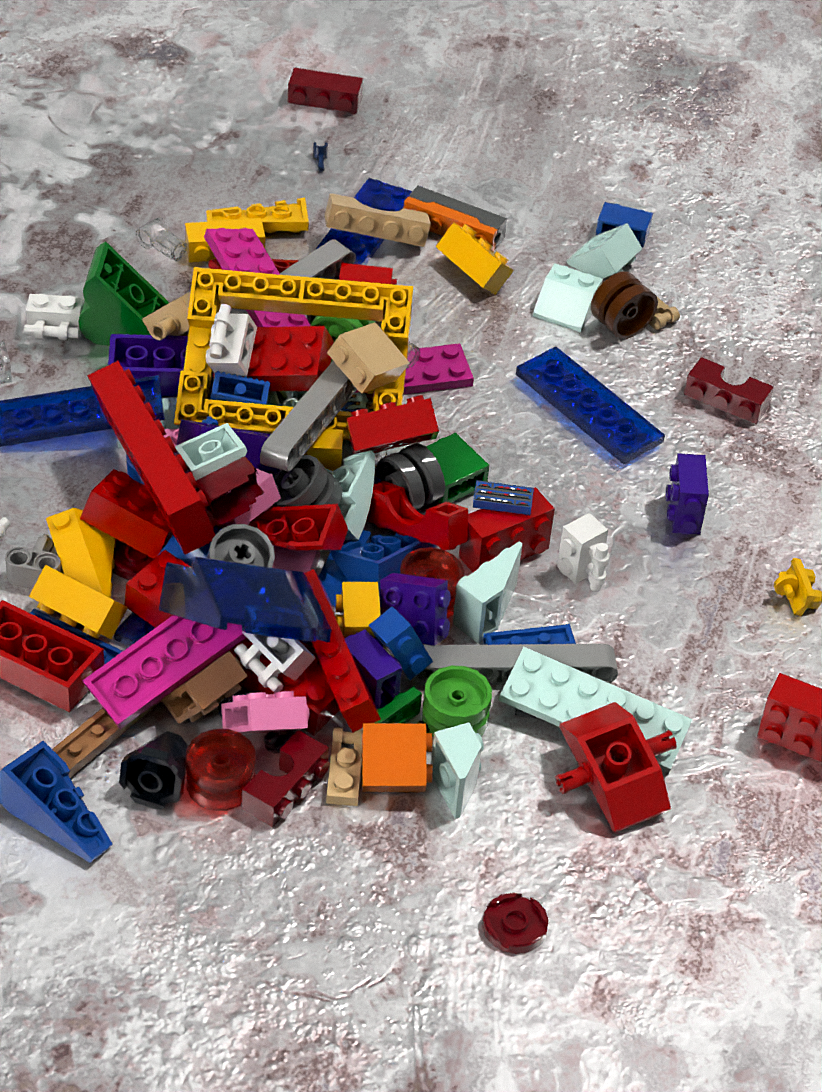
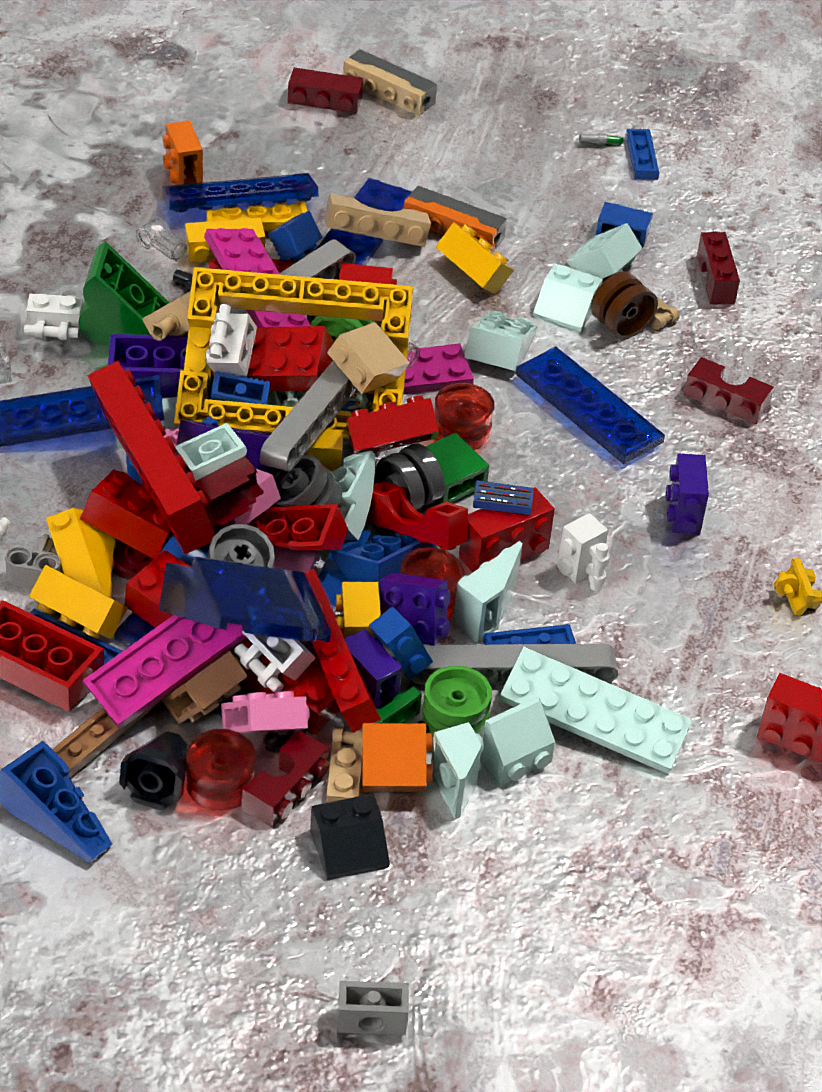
dark blue hand [313,142,328,172] -> none
dark red tile [482,893,549,954] -> none
red slope [555,702,677,834] -> none
none -> orange brick [162,120,203,193]
none -> clear blue plate [162,173,319,213]
none -> black arm [173,269,193,293]
none -> blue brick [268,210,323,262]
none -> black slope [310,794,390,880]
none -> light grey brick [337,980,409,1035]
none -> tan piece [343,49,437,116]
none -> clear red wheel [434,383,495,450]
none -> light aqua slope [464,311,538,371]
none -> light aqua slope [480,697,555,786]
none -> light grey piece [579,133,624,146]
none -> blue tile [625,129,659,180]
none -> dark red arch [697,231,740,305]

